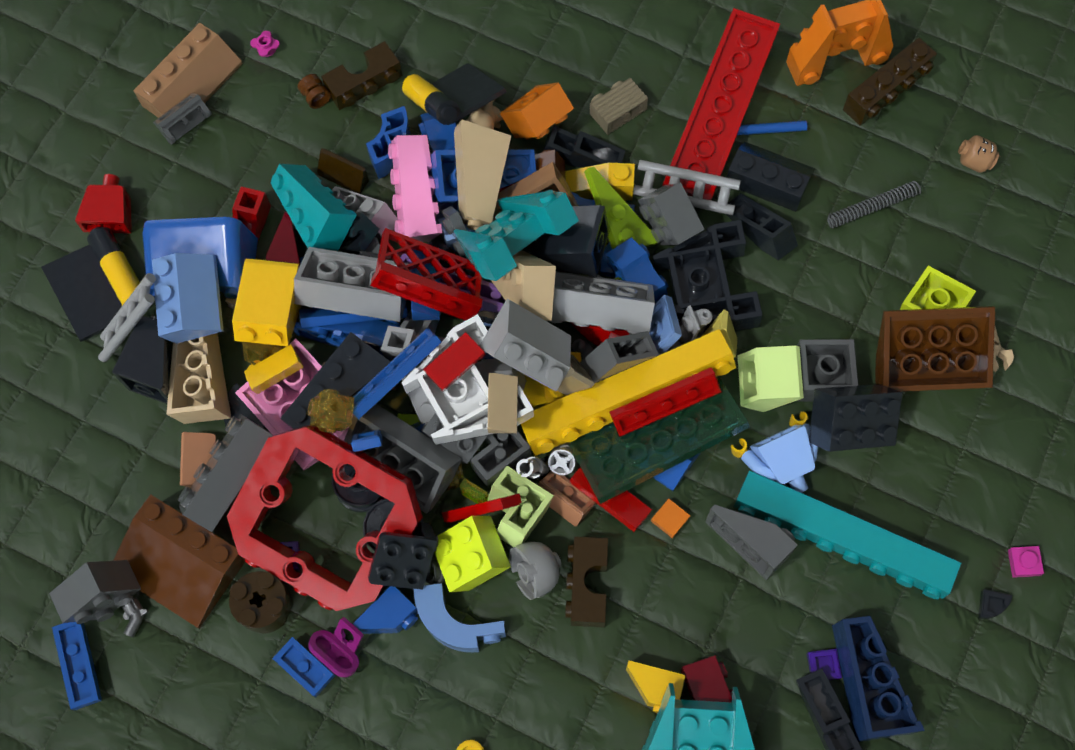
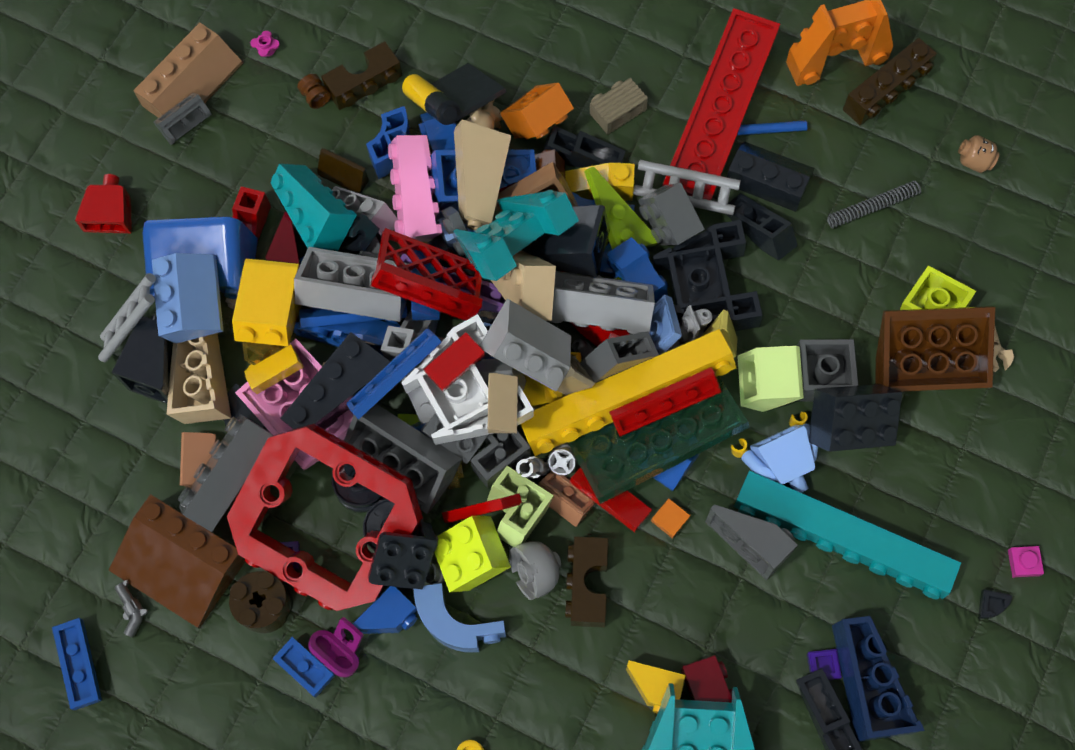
black door [41,227,140,342] -> none
dark grey brick [49,560,141,624] -> none
clear yellow brick [307,389,354,433] -> none
blue tile [351,429,383,452] -> none
clear neon green tile [459,478,488,504] -> none

